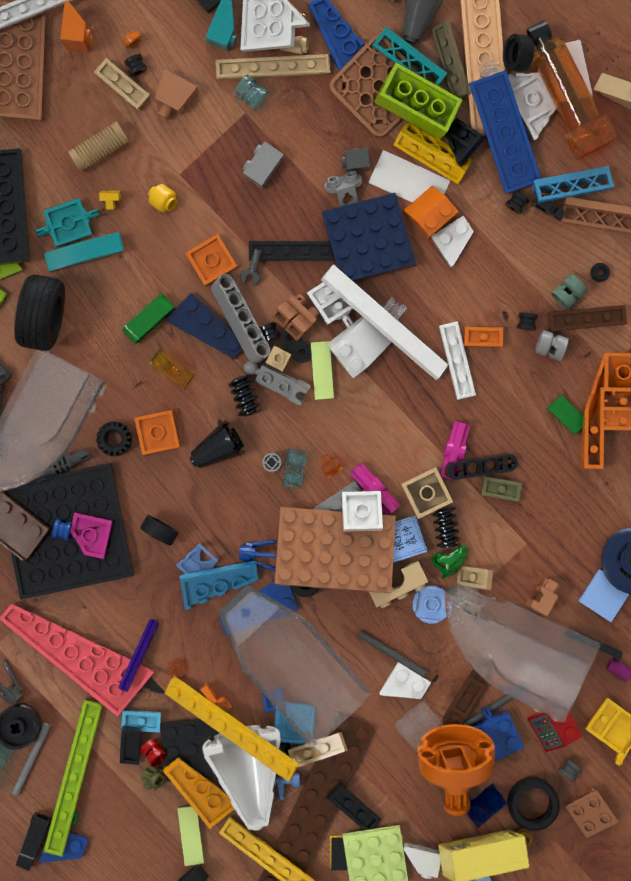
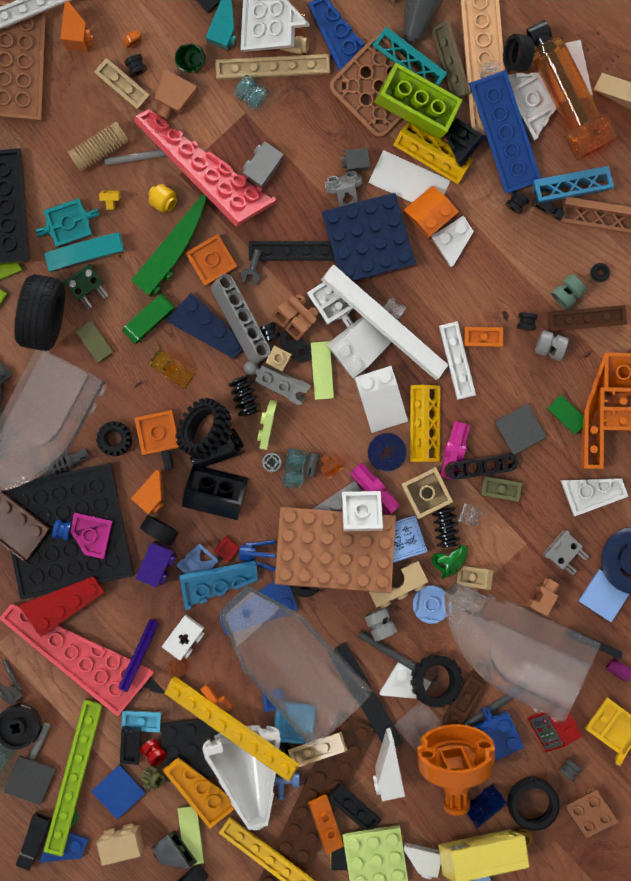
none -> dark grey tile [4,755,56,805]
none -> red wing [19,576,105,637]
none -> dark green piece [63,264,108,310]
none -> olive tile [76,321,114,363]
none -> blue tile [91,764,146,819]
none -> tan brick [97,824,144,866]
none -> light grey bar [104,149,167,166]
none -> green slope [131,193,208,297]
none -> orange slope [131,469,165,514]
none -> coral wing [134,109,277,227]
none -> dark purple brick [135,541,177,588]
none -> black slope [151,830,197,869]
none -> black tile [161,450,174,470]
none -> white brick [162,614,204,660]
none -> dark green hair [175,43,206,73]
none -> black tyre [176,398,232,460]
none -> black slope [182,465,248,520]
none -> red tile [214,536,240,563]
none -> yellowish green wing [257,399,277,450]
none -> dark grey pin [304,452,321,477]
none -> orange plate [308,794,344,855]
none -> black tile [329,642,404,747]
none -> white slope [354,366,408,433]
none -> light grey wheel [364,607,397,642]
none -> clear blue piece [368,433,407,471]
none -> white slope [373,728,405,801]
none -> yellow fence [410,385,440,462]
none -> black tyre [410,655,463,708]
none -> clear tile [458,503,484,527]
none -> dark grey tile [494,404,547,455]
none -> light grey piece [543,530,589,575]
none -> white wing [560,479,629,516]

